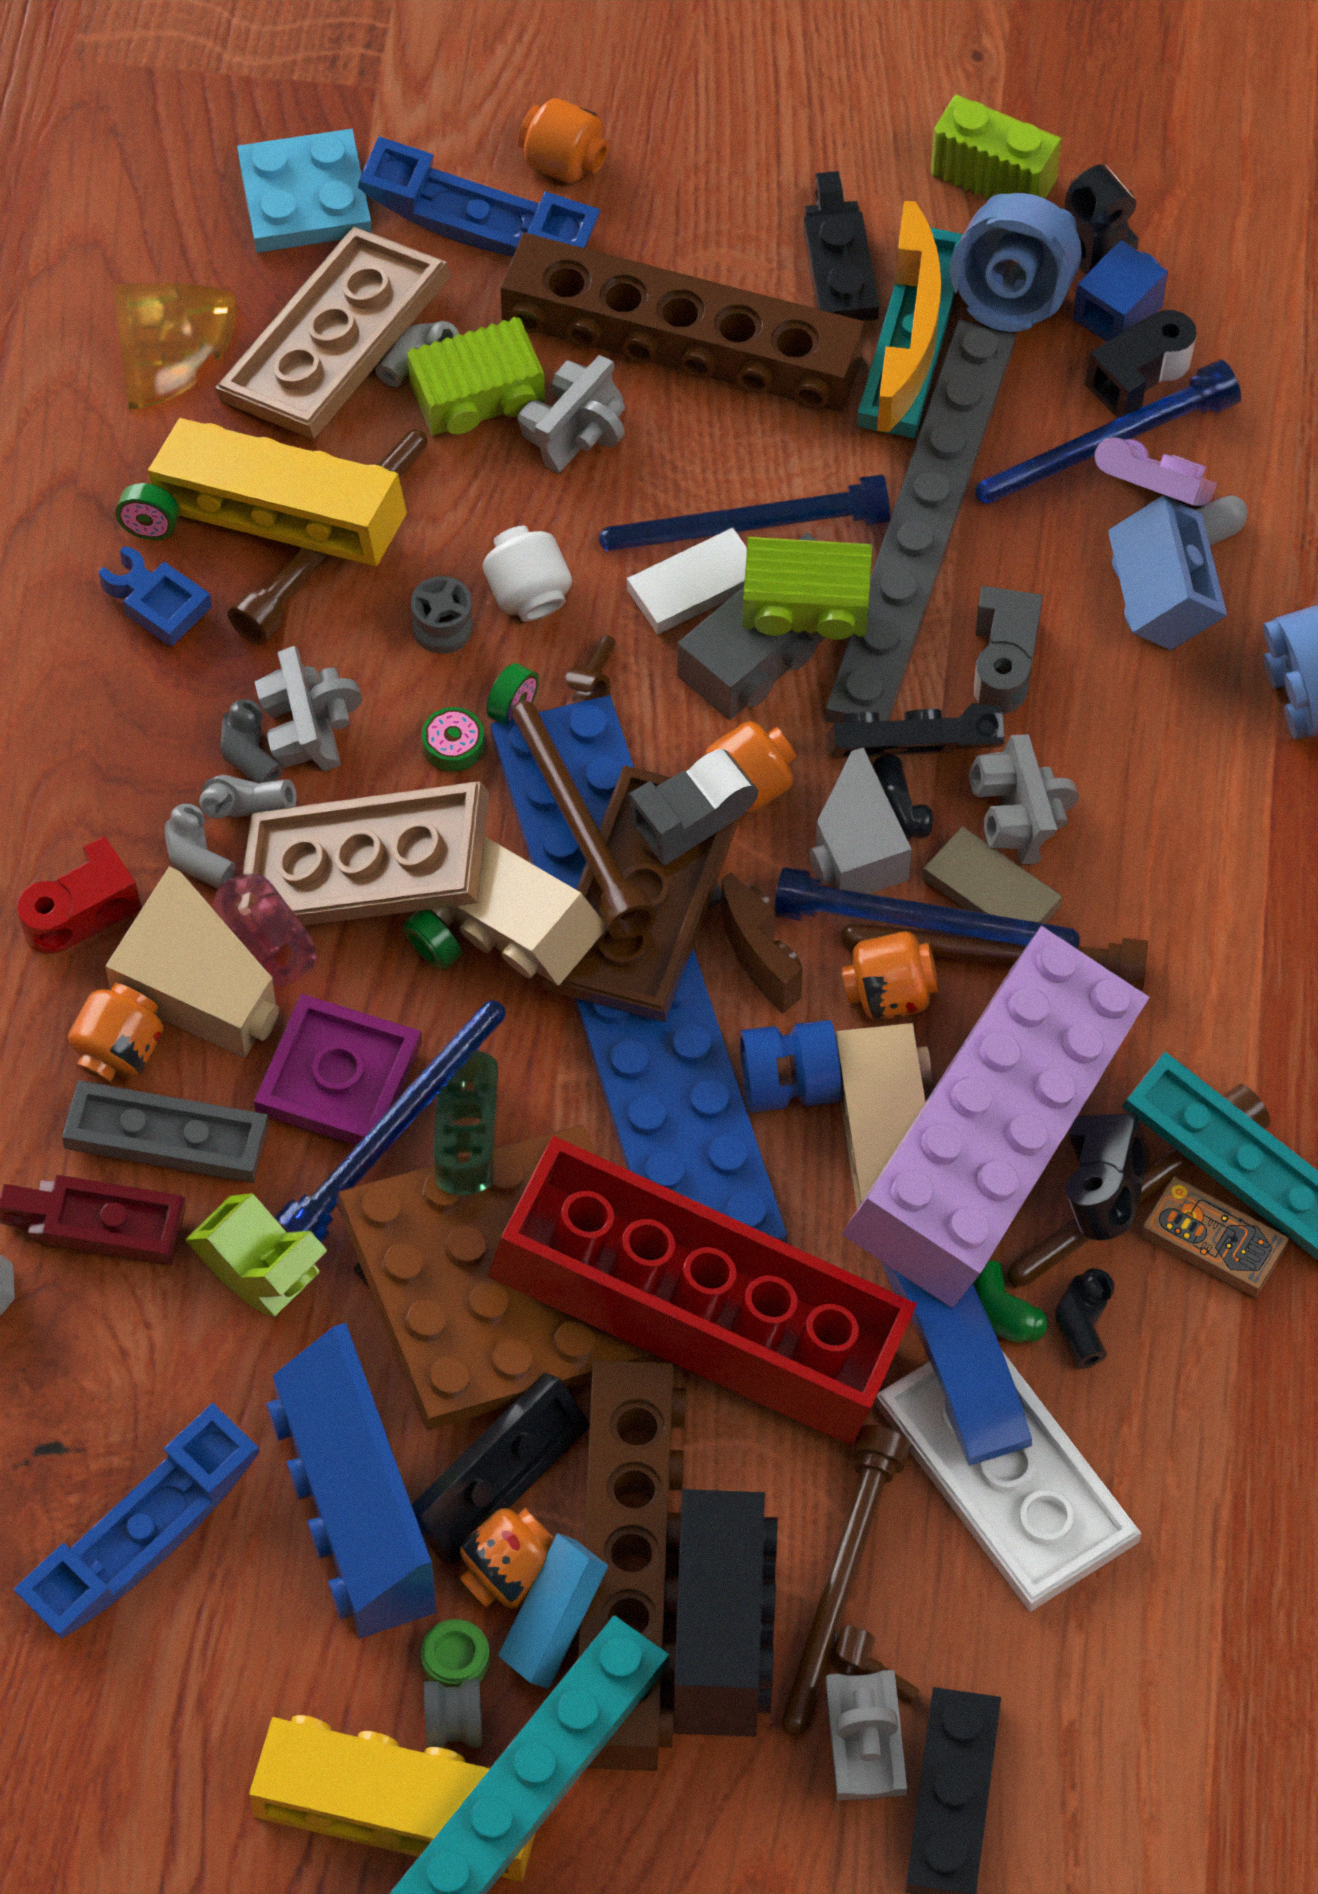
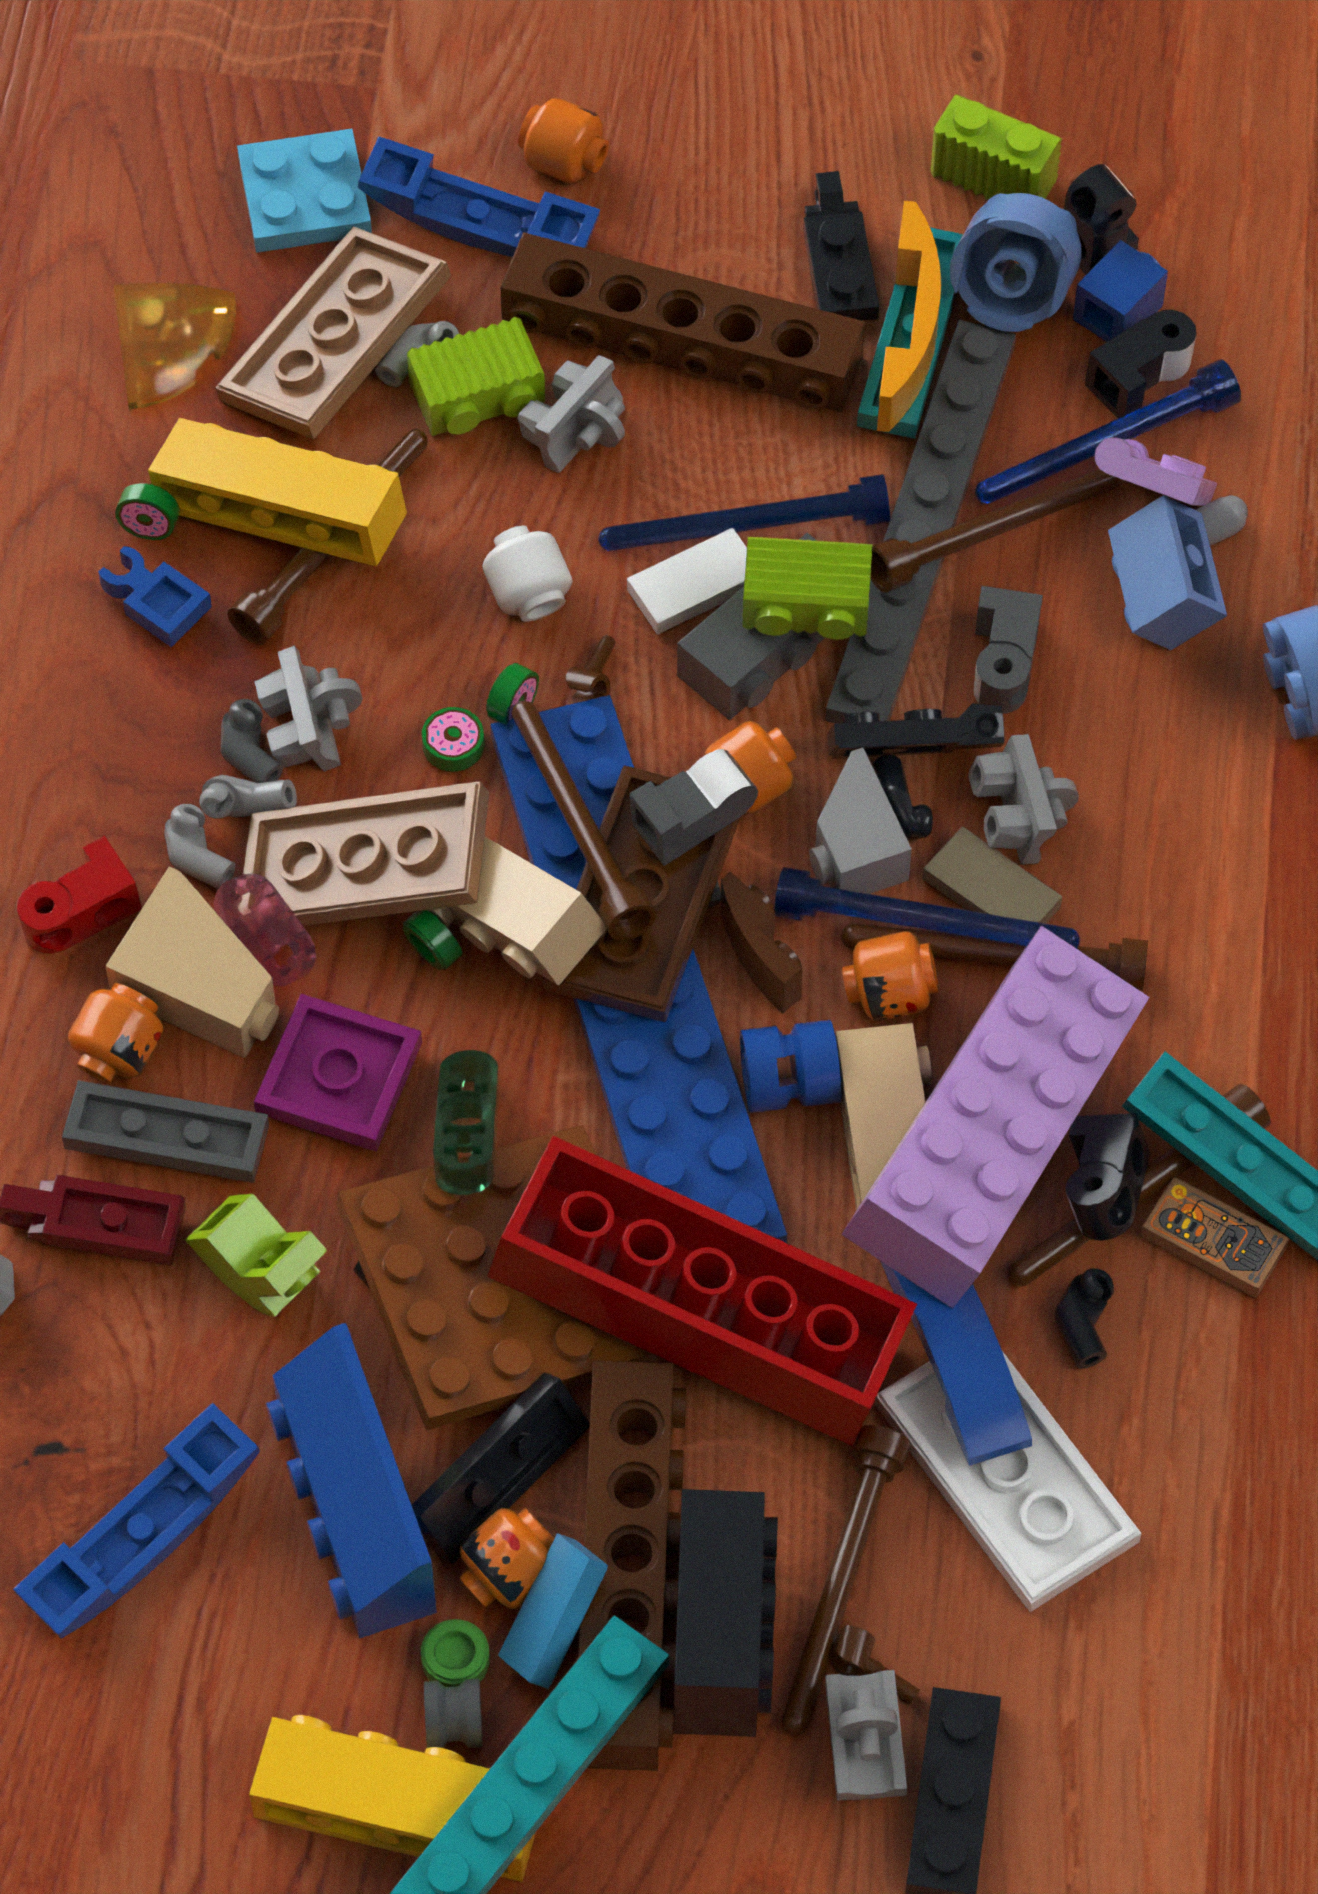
clear blue piece [274,1000,506,1243] -> none
dark grey wheel [411,576,474,654] -> none
green arm [972,1260,1047,1343] -> none
none -> reddish brown piece [870,469,1120,593]

